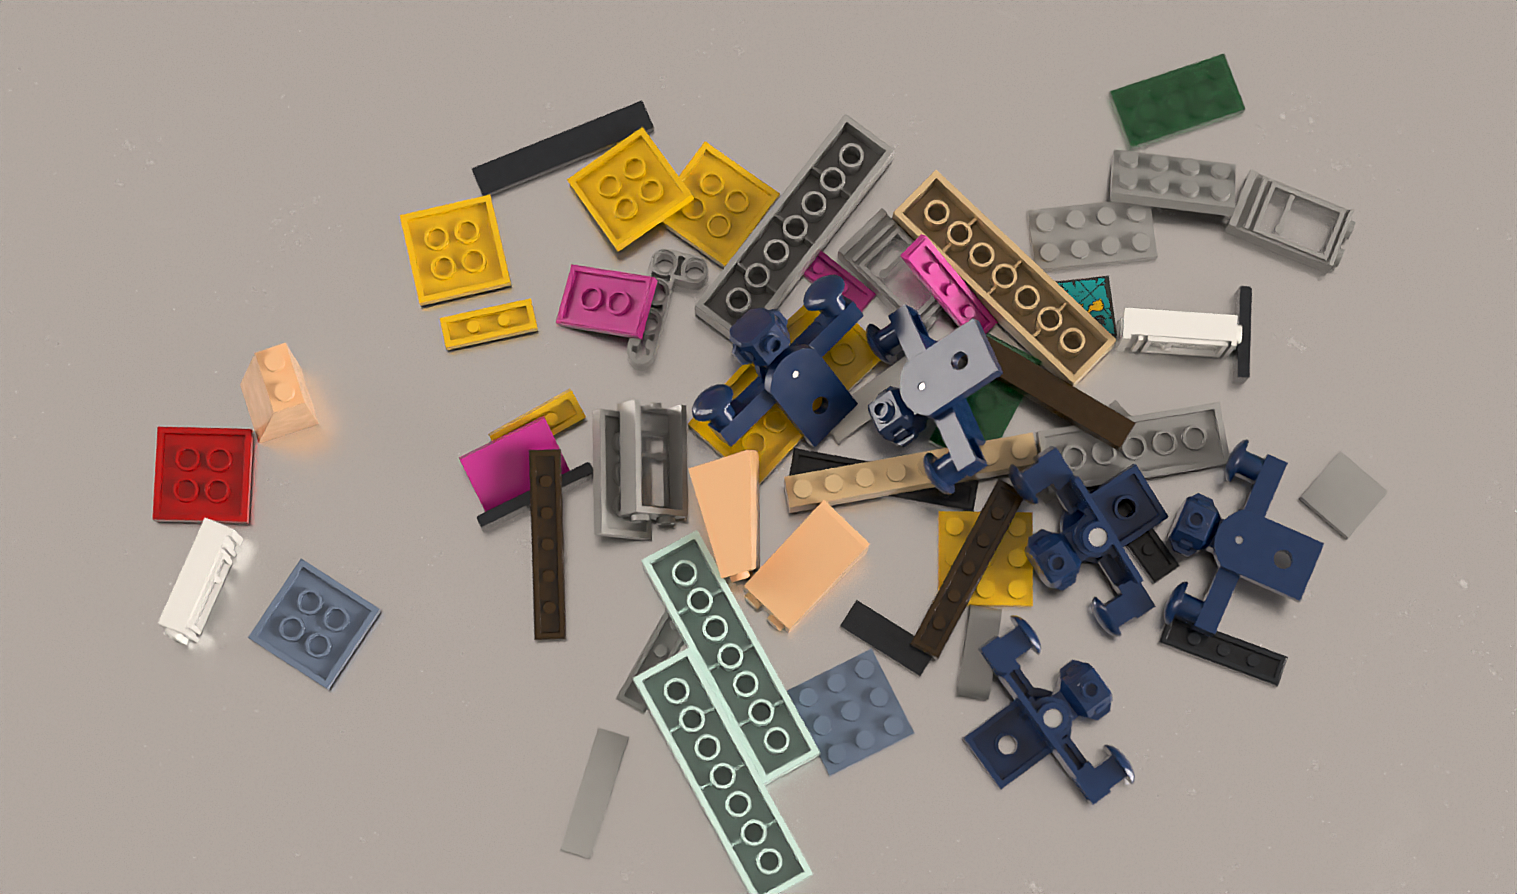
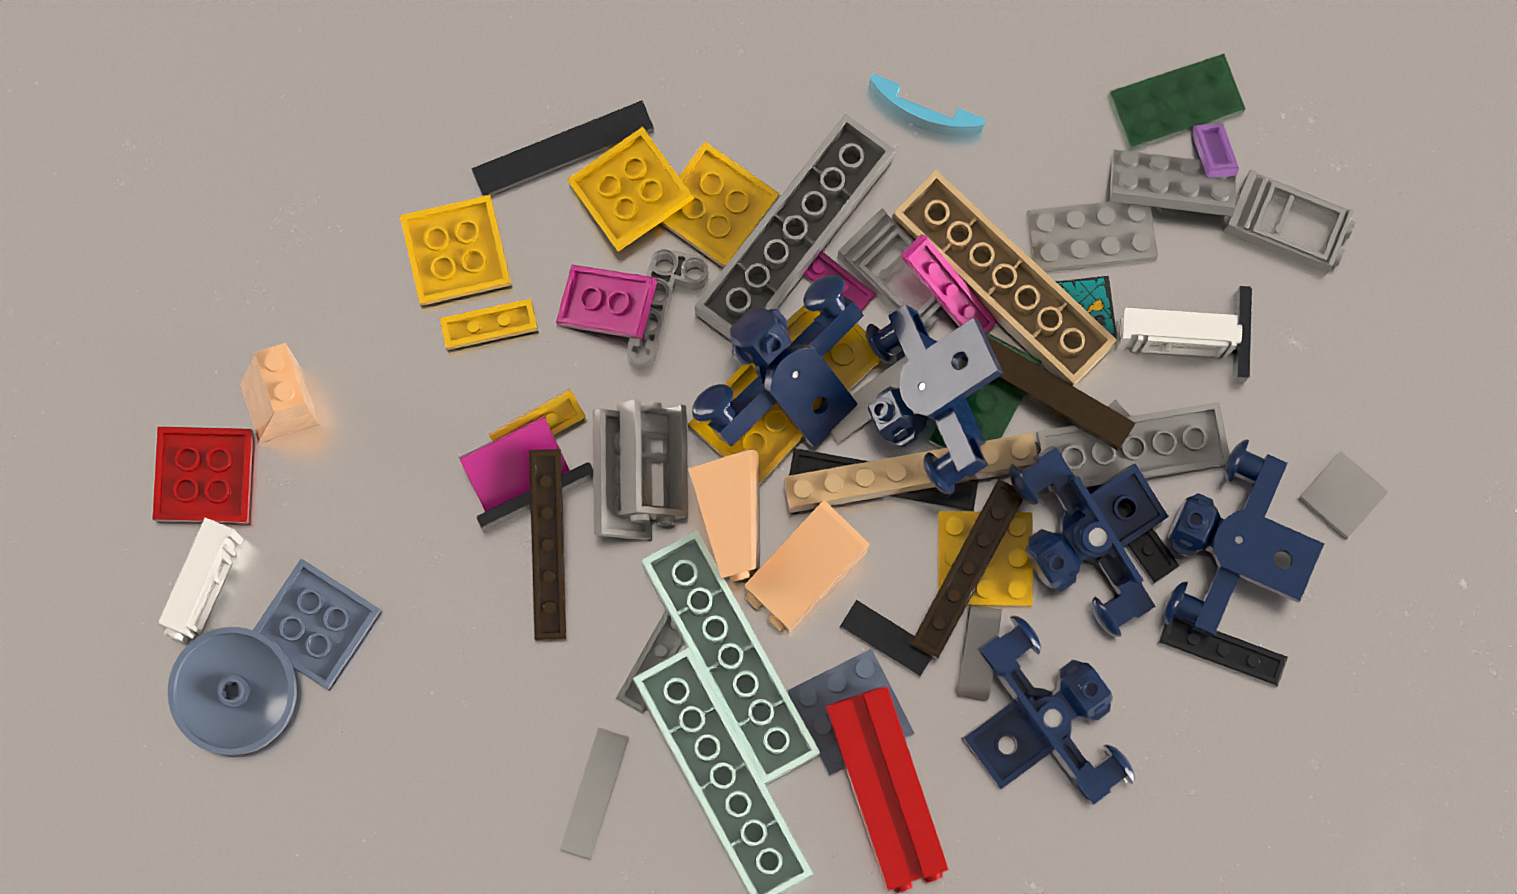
none -> sand blue dish [167,627,297,755]
none -> red brick [824,685,949,893]
none -> medium azure slope [868,73,986,135]
none -> medium lavender tile [1192,123,1239,178]

